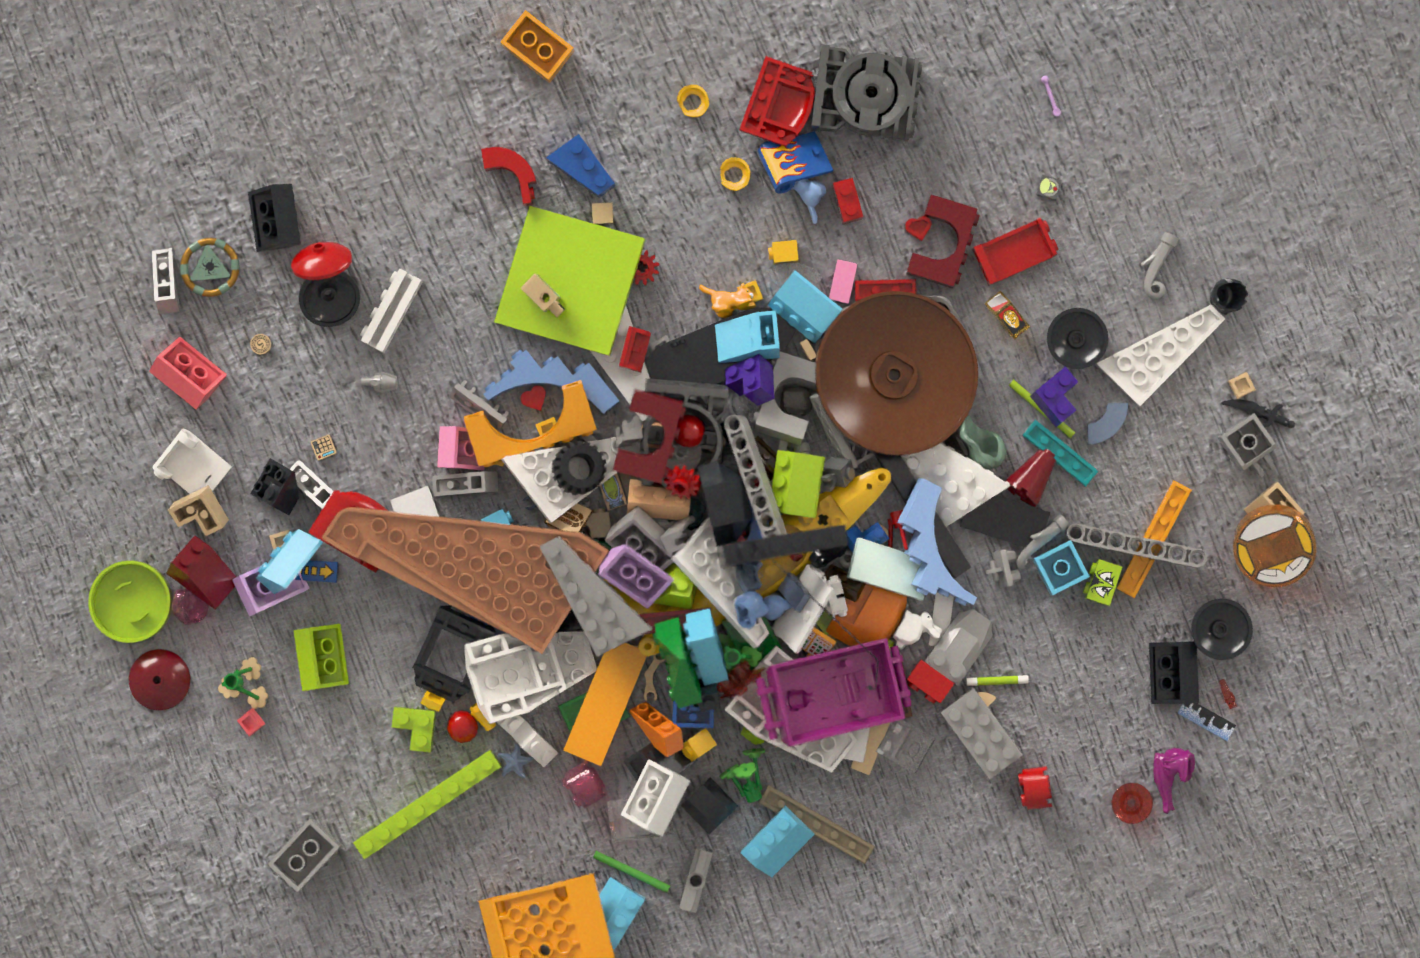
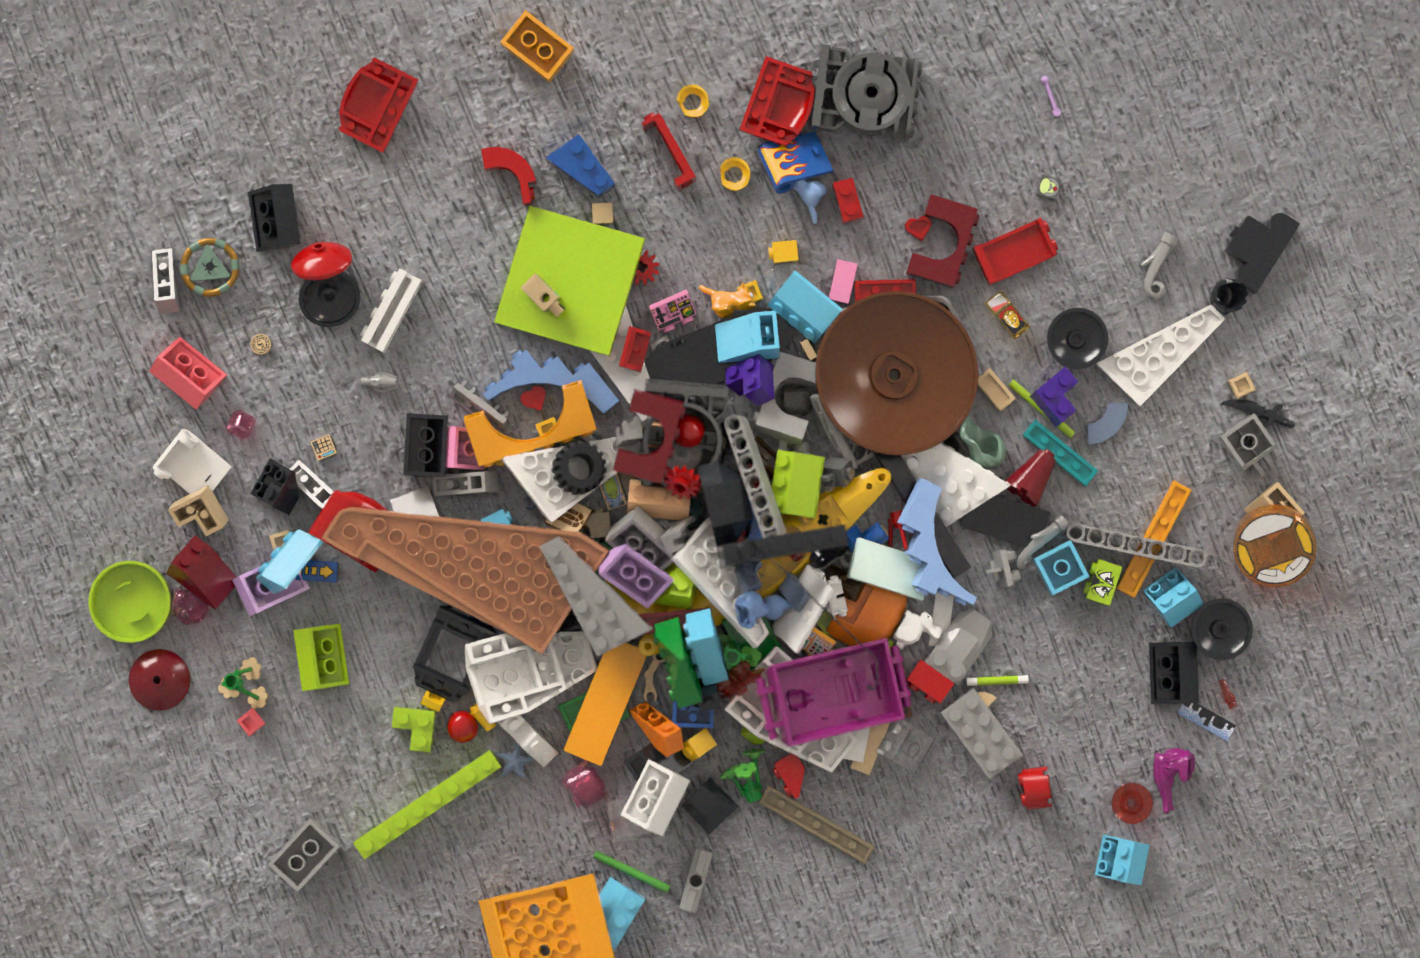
medium azure slope [740,805,815,877] -> none
none -> clear pink slope [226,409,256,439]
none -> red slope [339,58,419,153]
none -> black slope [403,413,448,477]
none -> red panel [642,112,696,191]
none -> slope [649,289,697,333]
none -> red slope [772,753,805,799]
none -> tan tile [978,368,1016,412]
none -> medium azure slope [1095,835,1150,885]
none -> medium azure slope [1143,567,1204,628]
none -> black brick [1225,213,1300,294]

